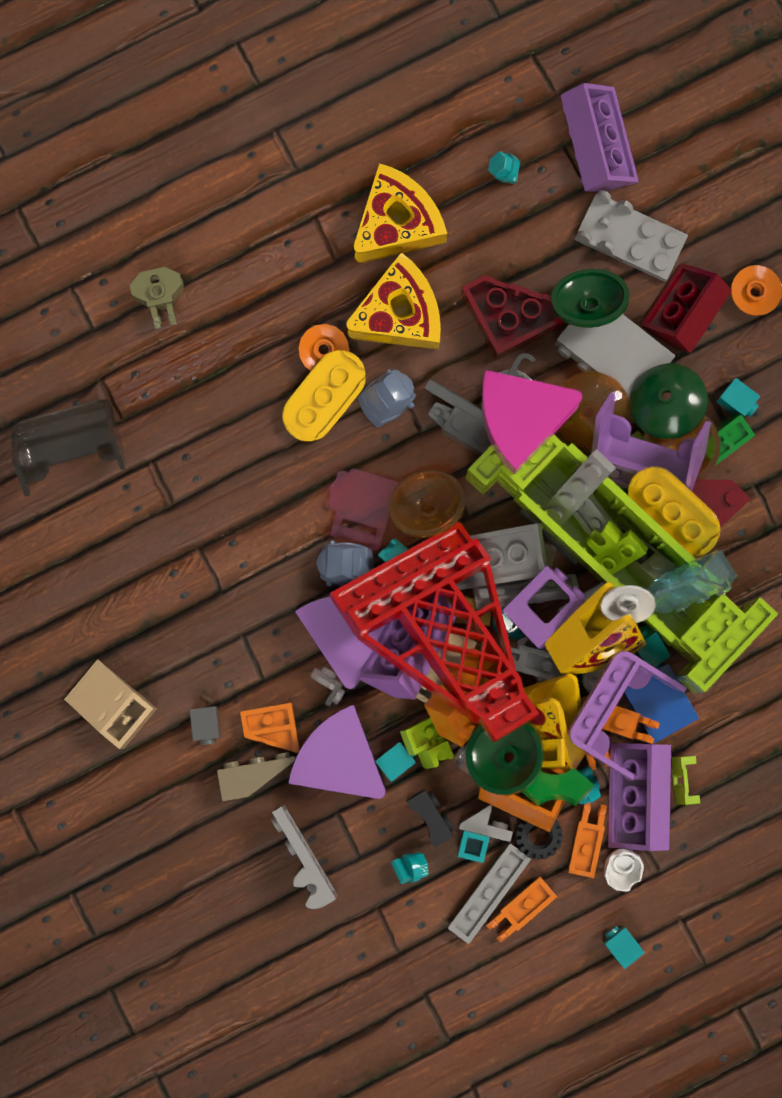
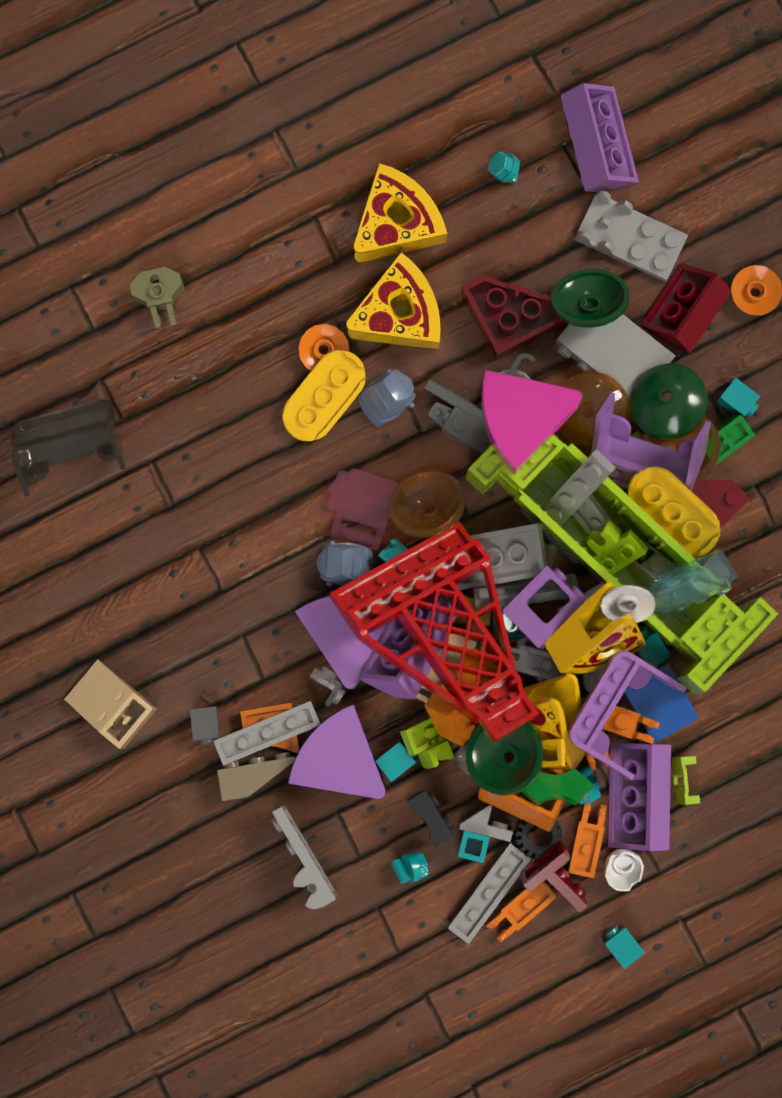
none -> light grey plate [213,701,321,766]
none -> dark red bracket [520,840,588,913]

